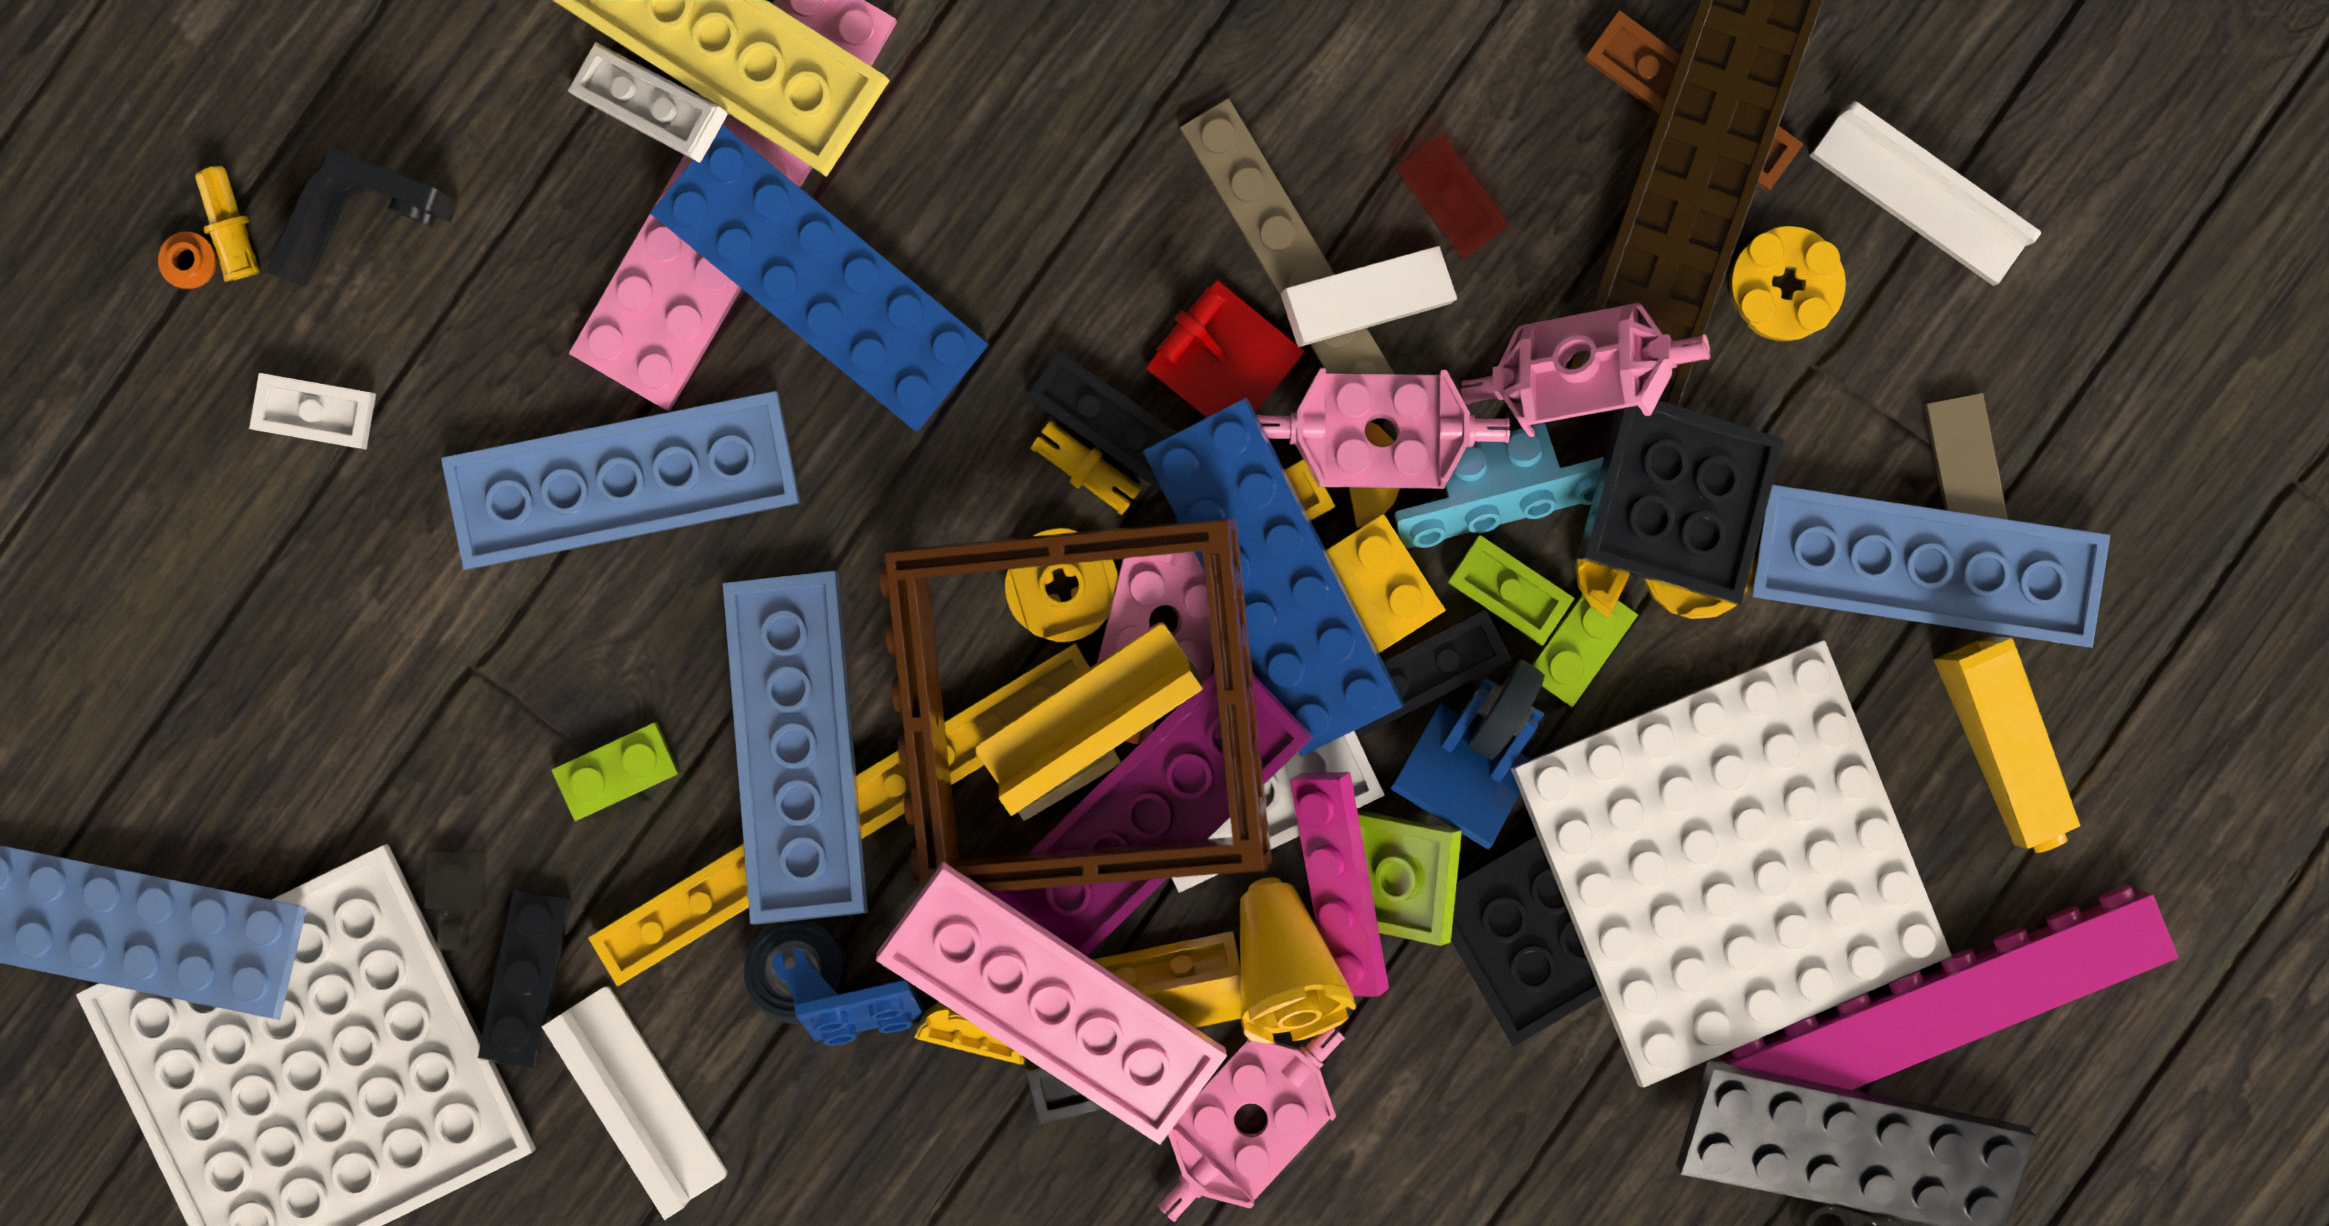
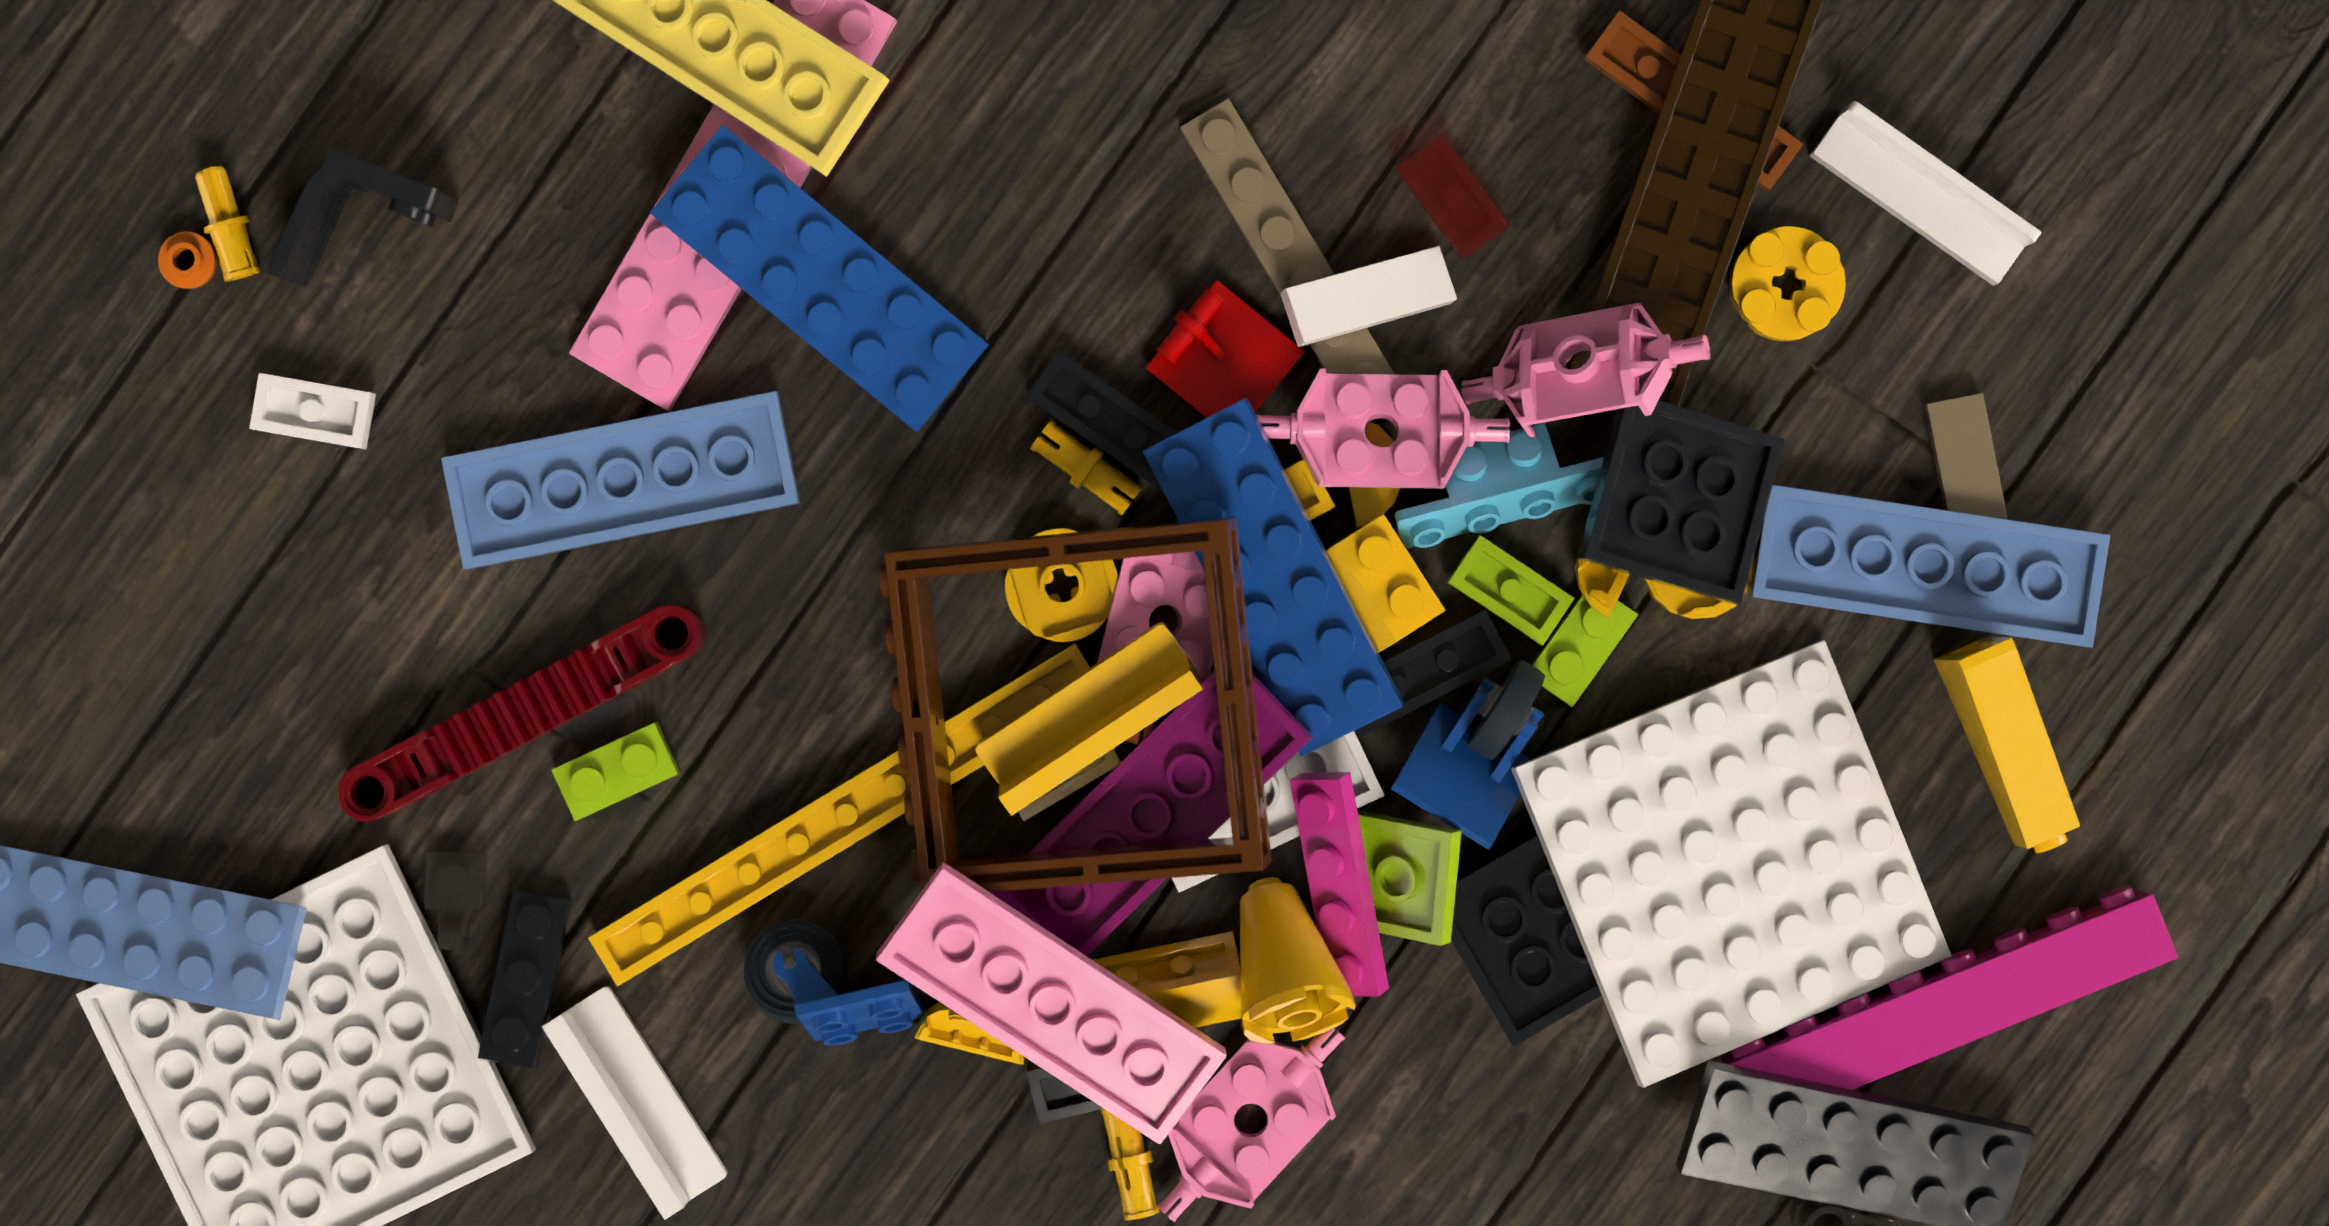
white tile [568,42,728,163] -> none
medium blue plate [723,571,868,925] -> none
none -> dark red gear [337,605,706,822]
none -> yellow pin [1100,1109,1160,1220]

